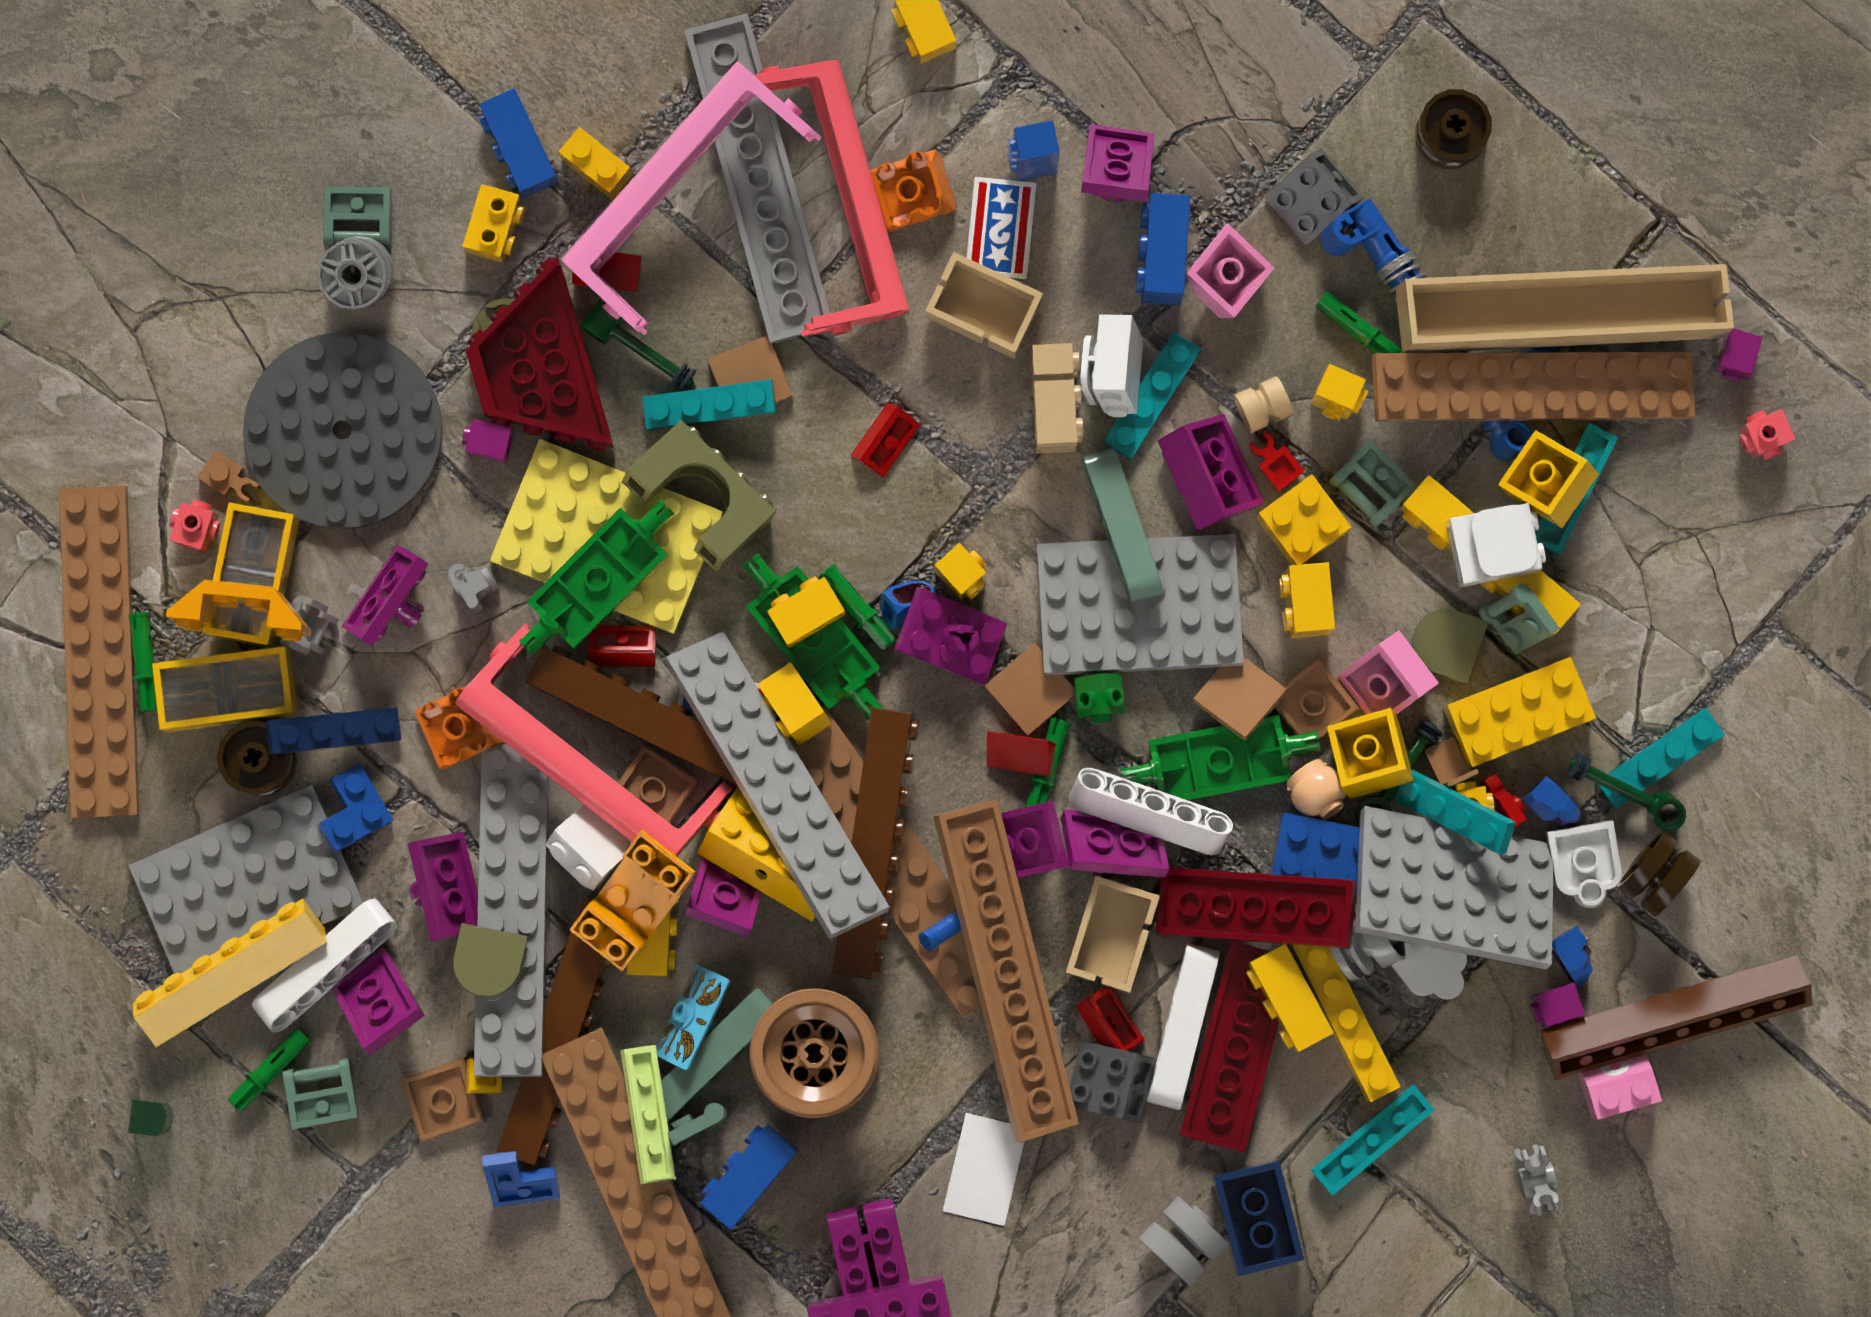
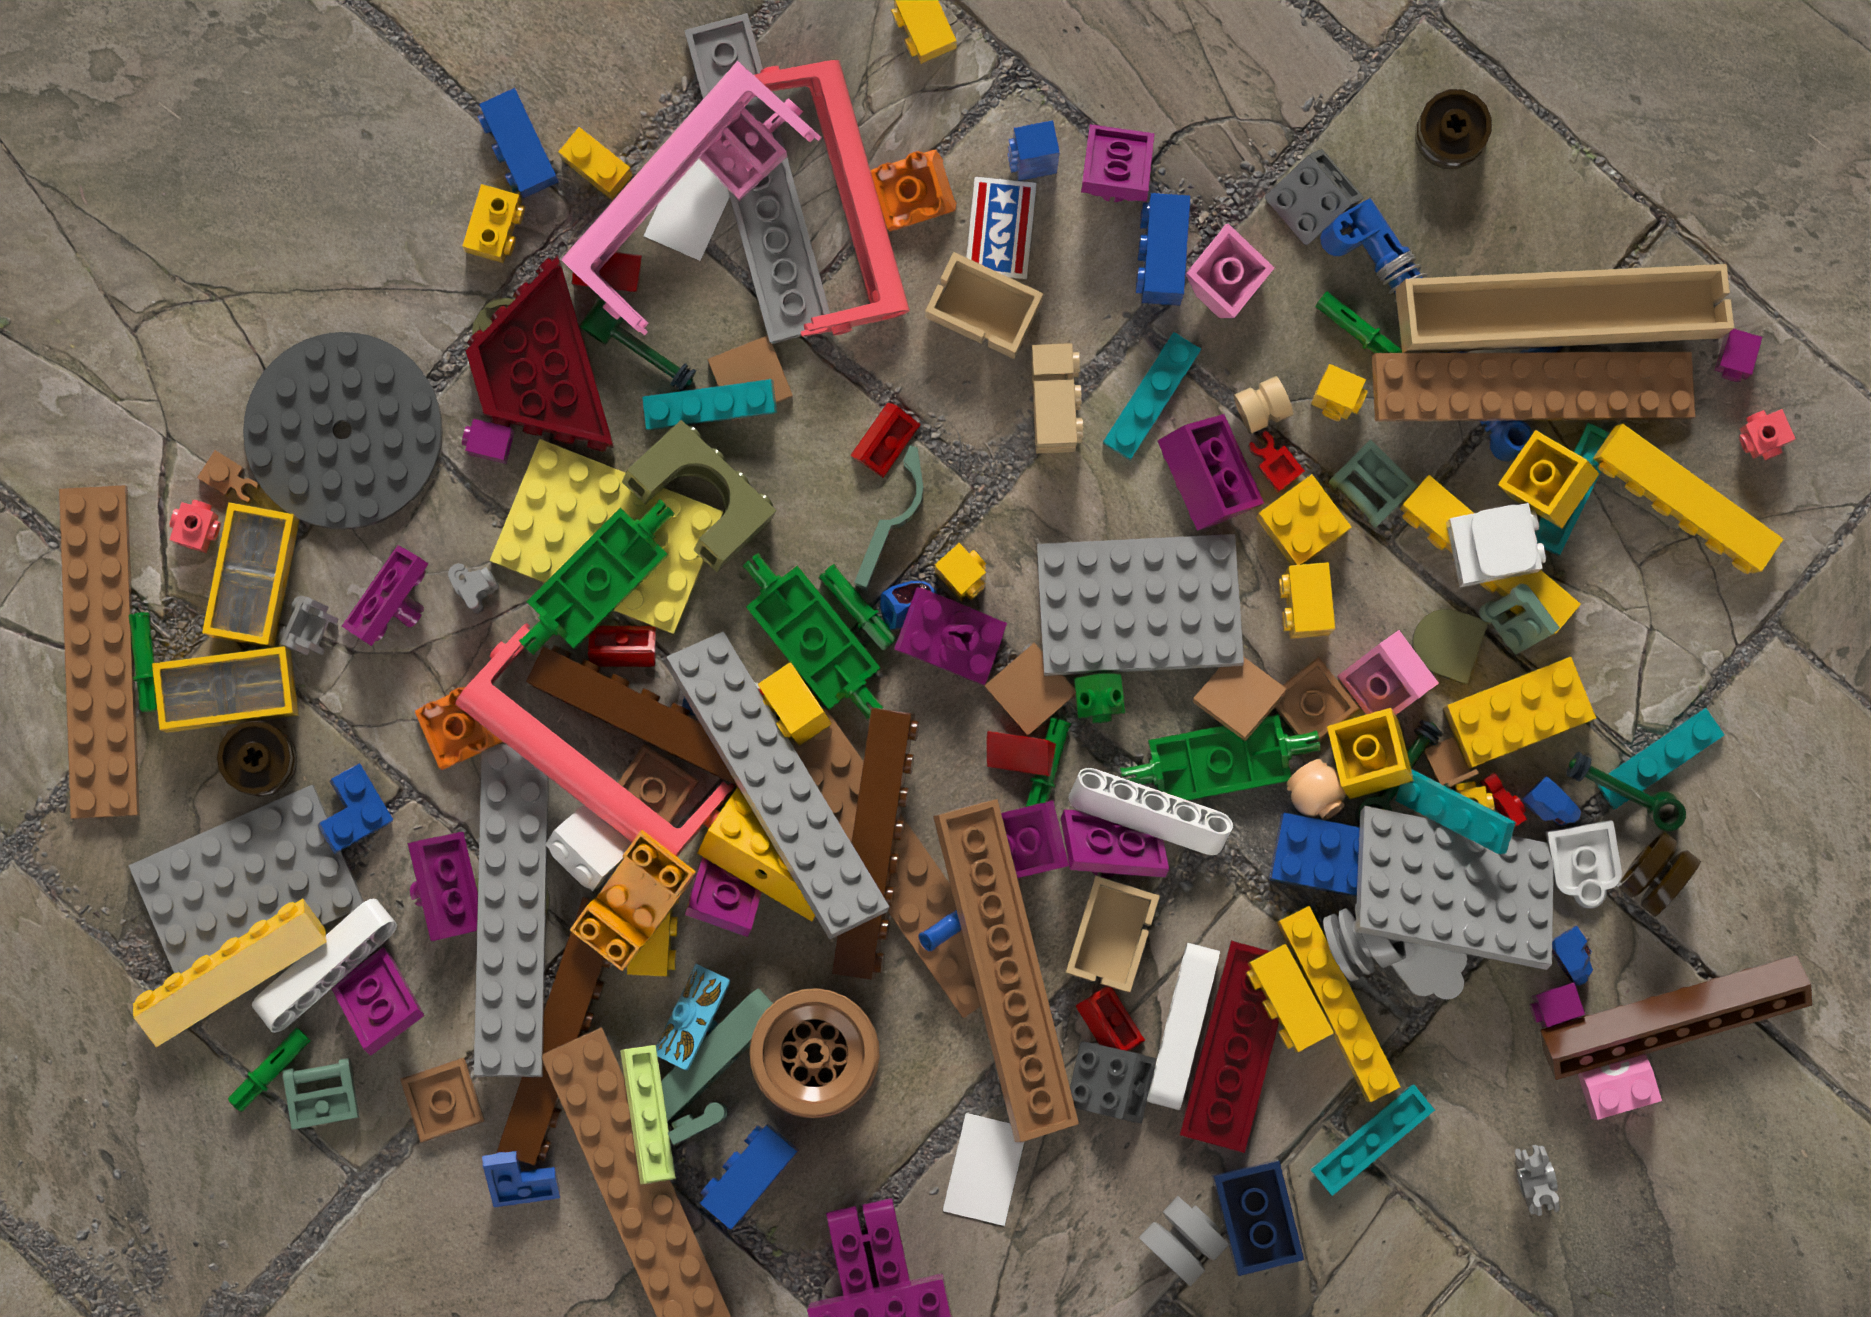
clear green piece [128,1099,173,1136] -> none
light orange slope [166,580,312,642] -> none
dark blue plate [265,707,402,755] -> none
light grey wheel [317,236,394,310] -> none
sand green plate [323,187,392,248] -> none
olive tile [453,923,529,998] -> none
yellow tile [466,1058,502,1094] -> none
yellow brick [767,576,846,648] -> none
white brick [1080,315,1143,417] -> none
sand green beam [1081,447,1163,603] -> none
dark red plate [1155,868,1357,949] -> none
none -> white sticker [644,159,730,261]
none -> bright pink plate [699,107,787,201]
none -> sand green piece [854,445,924,591]
none -> yellow brick [1593,424,1784,574]

